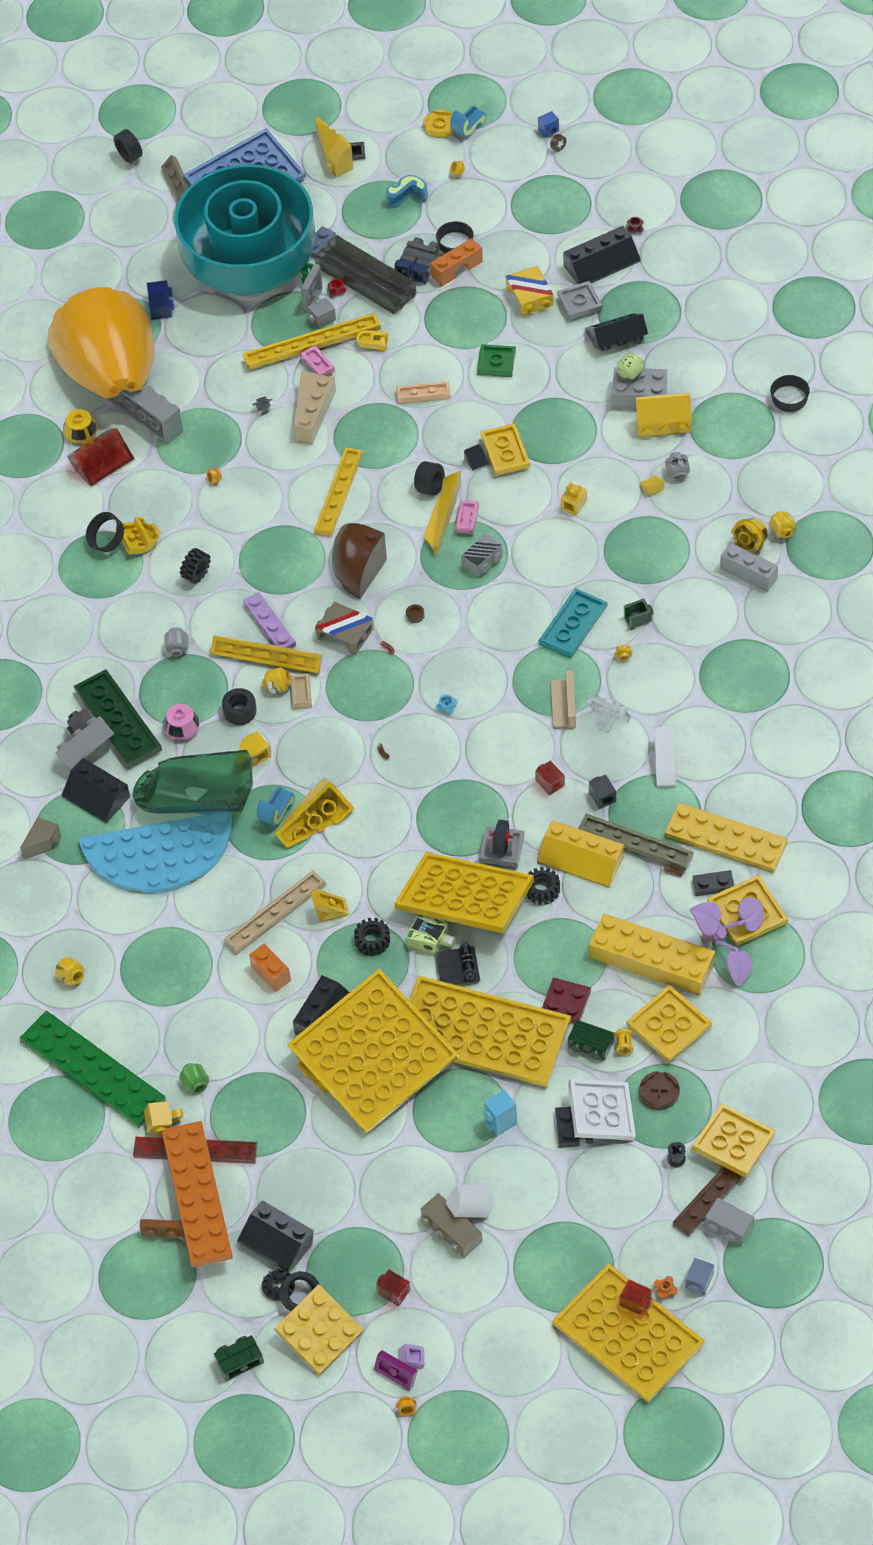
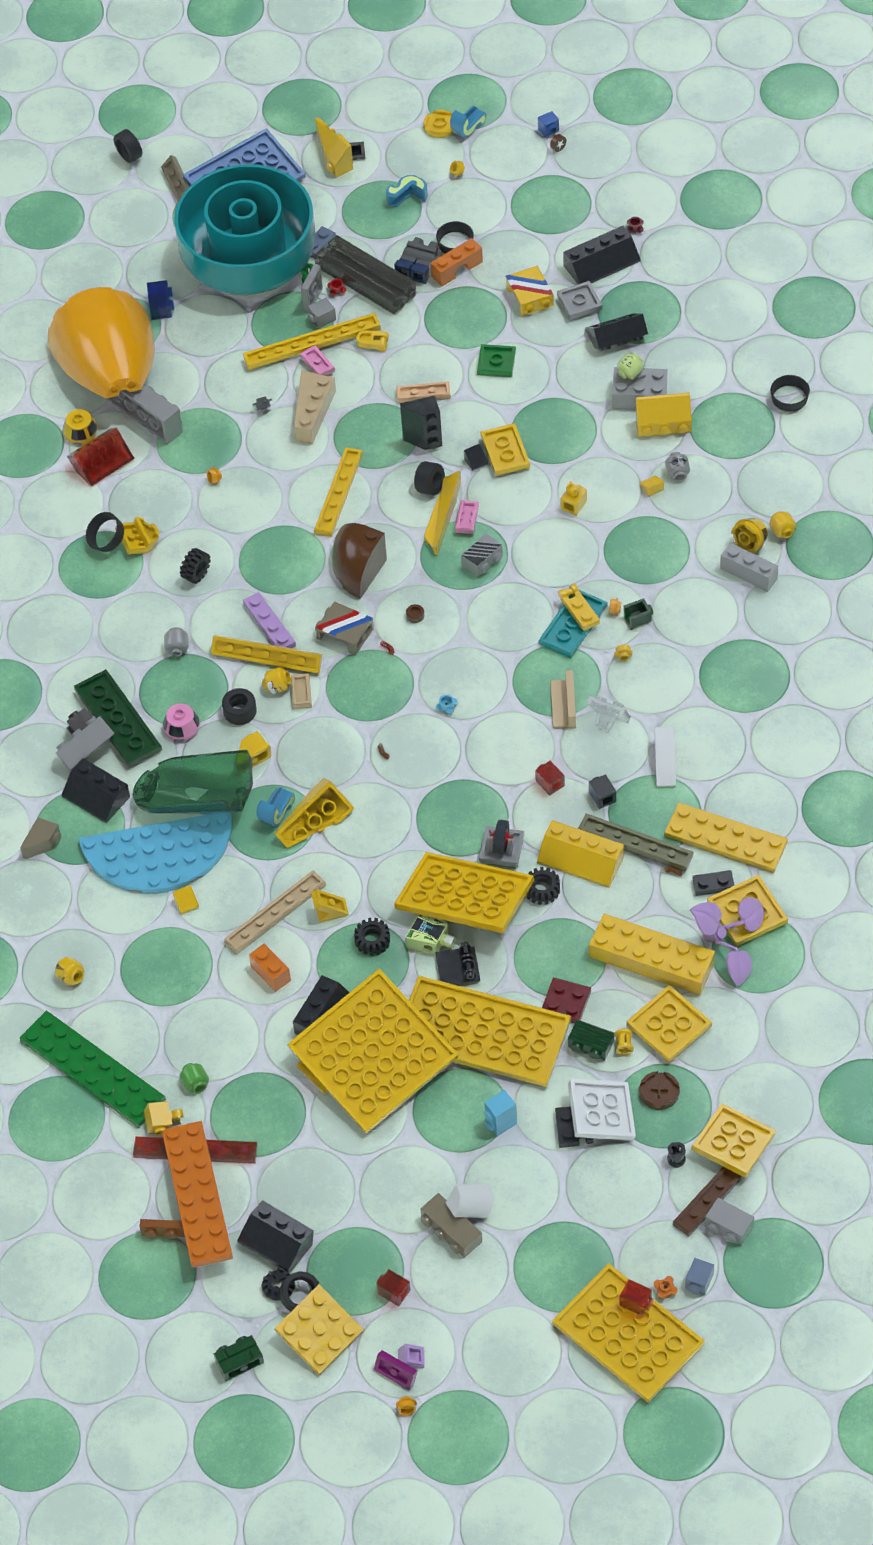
none -> yellow slope [173,885,199,914]
none -> black slope [400,395,443,450]
none -> yellow plate [558,583,600,631]
none -> light orange plate [609,598,622,616]

